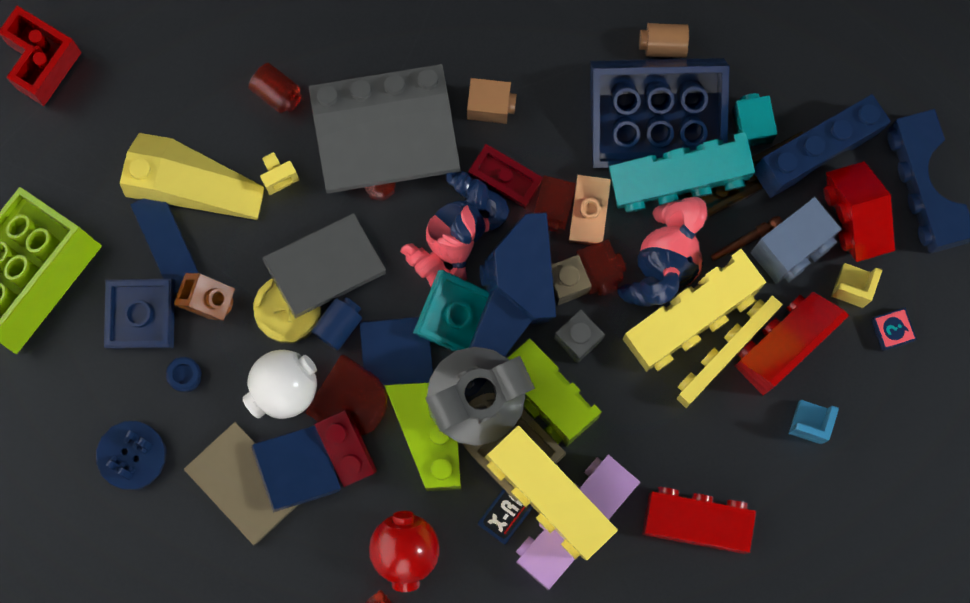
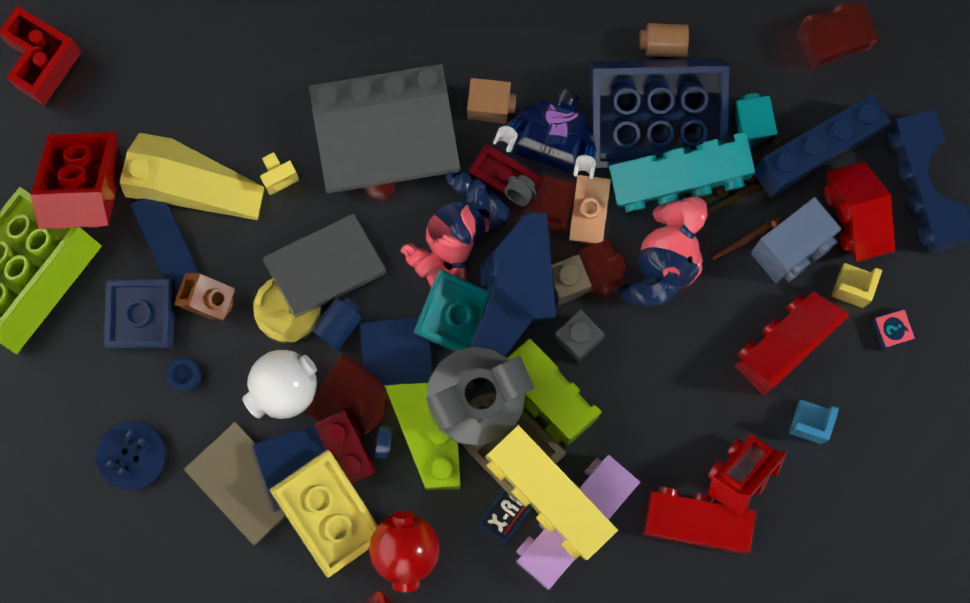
clear red brick [248,62,301,114] -> none
light yellow wedge [623,249,766,372] -> none
light yellow plate [677,295,783,408] -> none
none -> red brick [30,132,122,229]
none -> light yellow tile [269,450,378,578]
none -> dark blue tile [374,423,393,459]
none -> torso [493,89,596,179]
none -> dark grey plate [504,175,537,206]
none -> red window [707,434,788,517]
none -> clear red brick [796,2,879,70]

